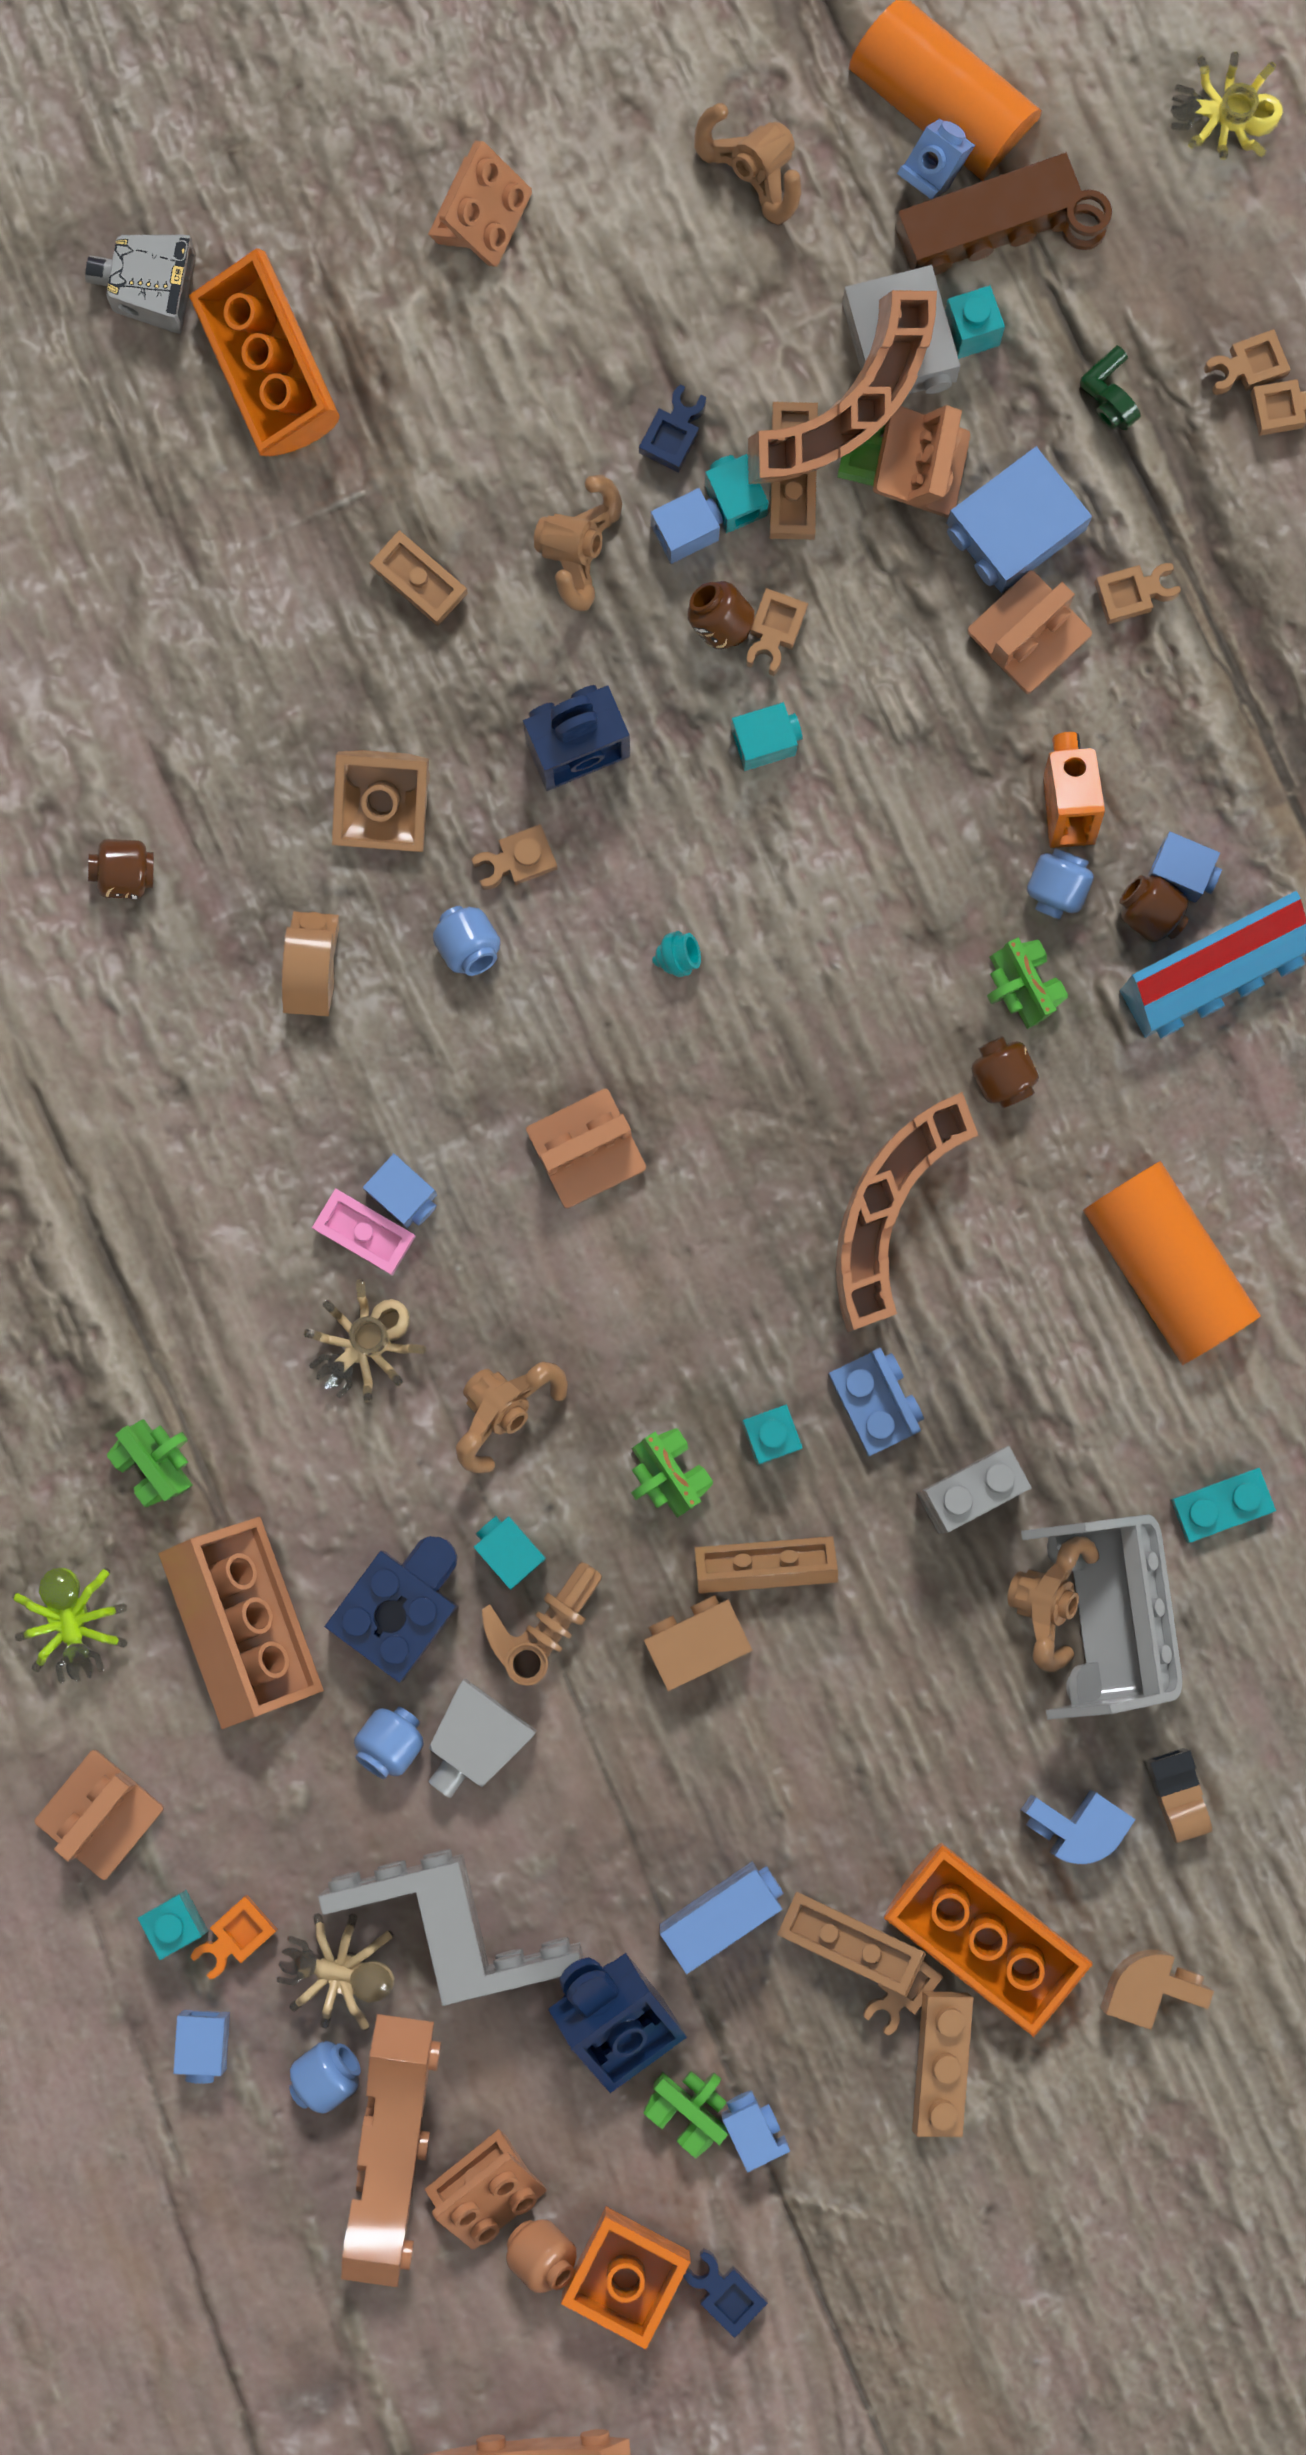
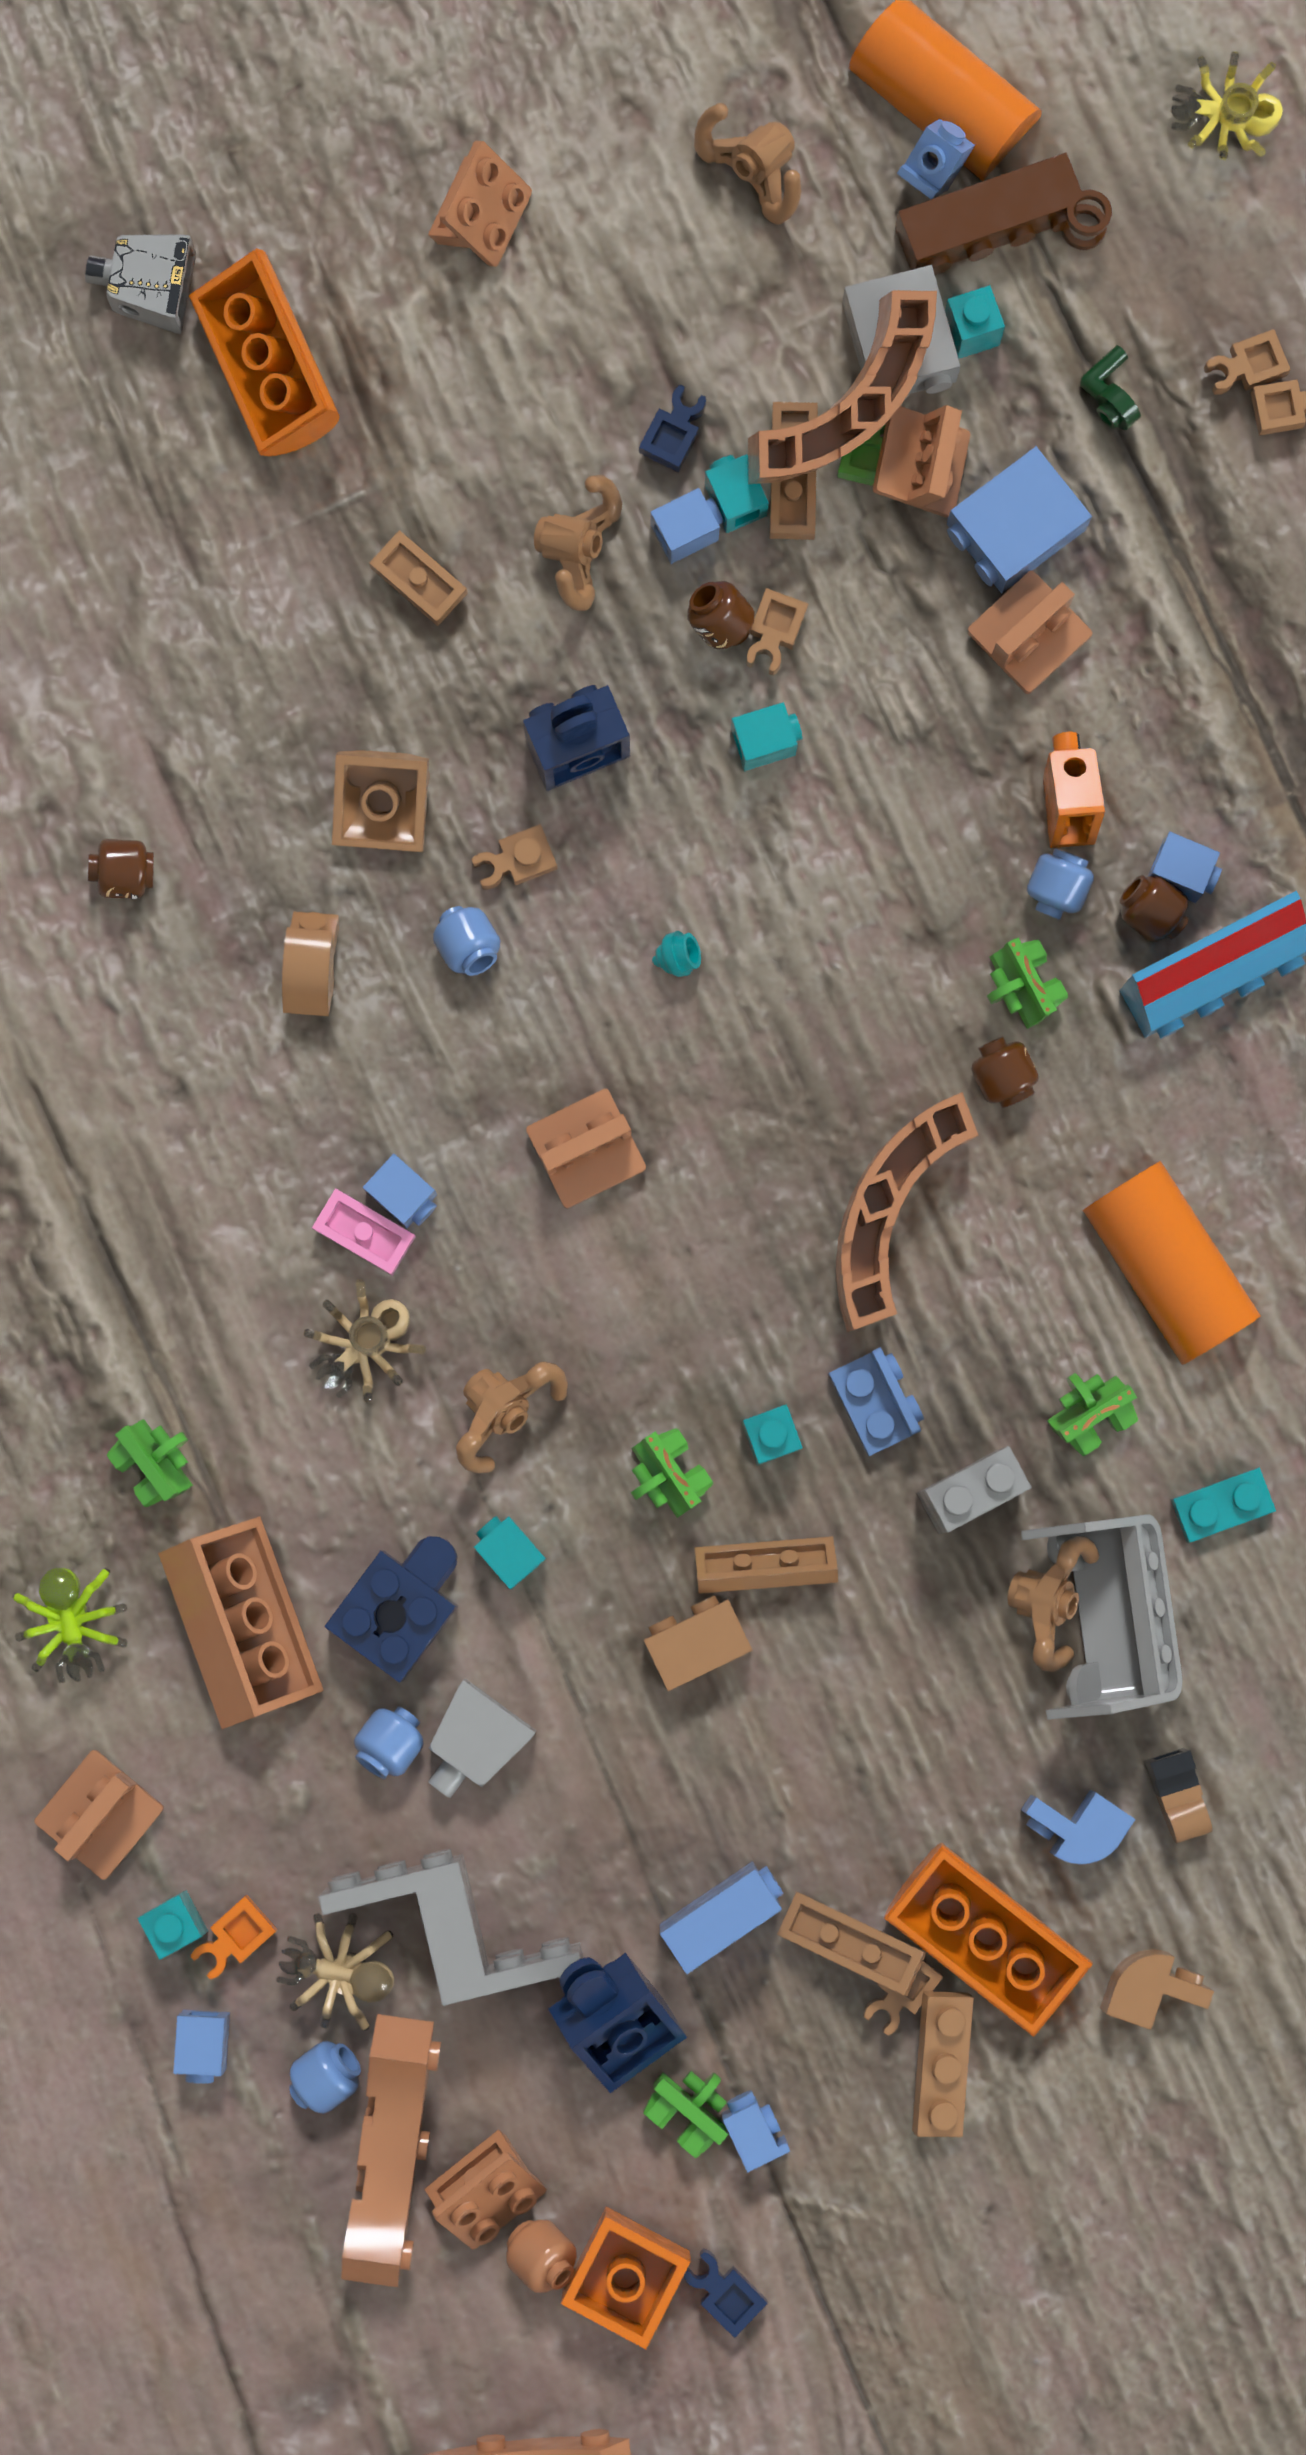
medium nougat piece [482,1562,602,1686] -> none
medium nougat plate [1094,563,1181,624] -> none
none -> bright green hips [1047,1373,1138,1456]

